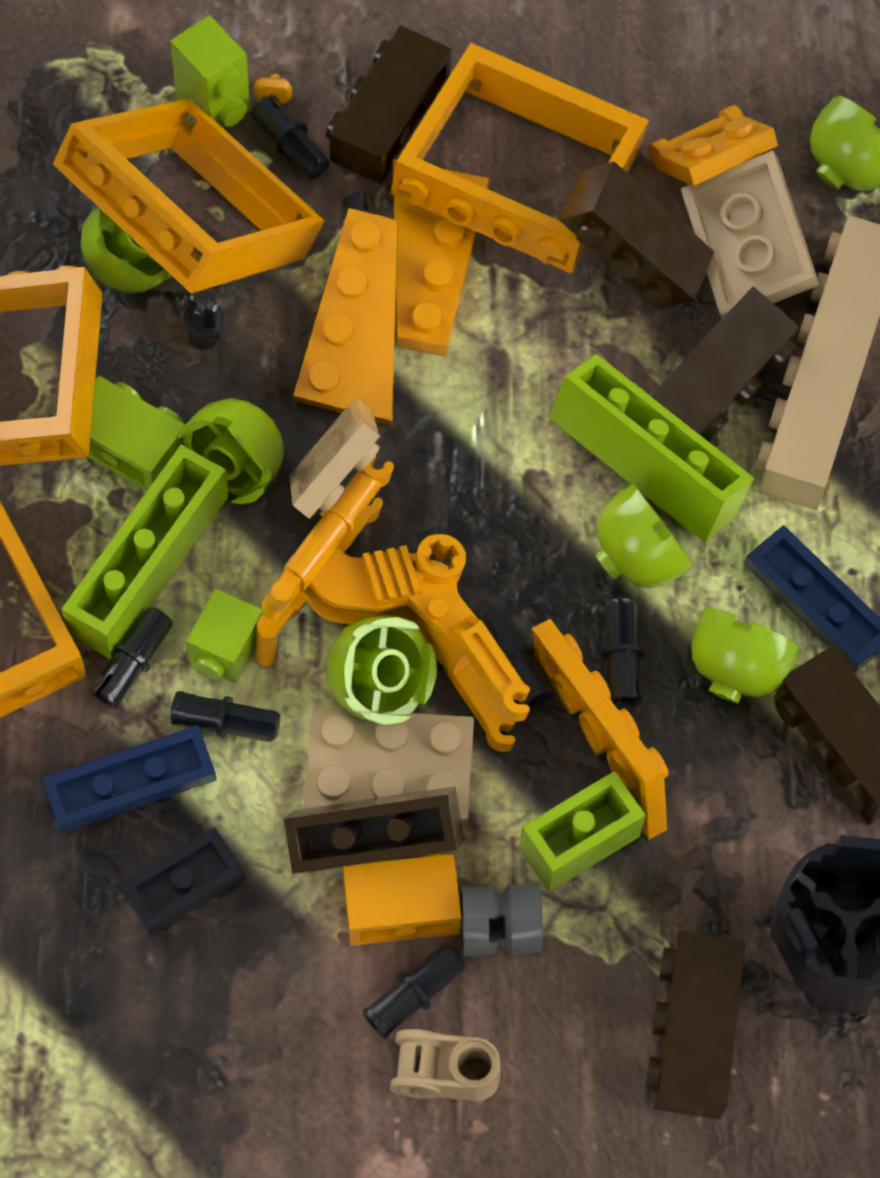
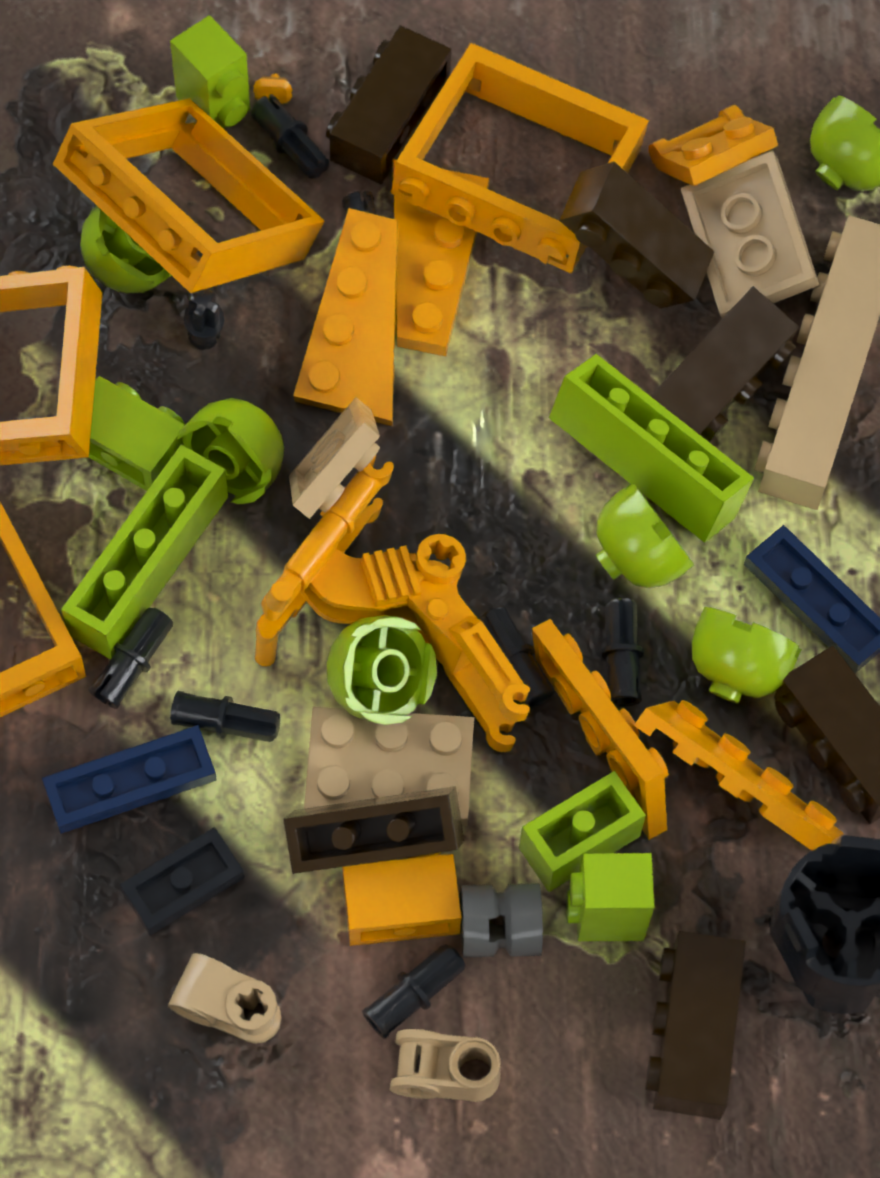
lime brick [186,588,263,684] -> none
none -> tan piece [168,953,282,1044]
none -> lime brick [566,853,654,942]
none -> light orange wing [634,700,844,851]

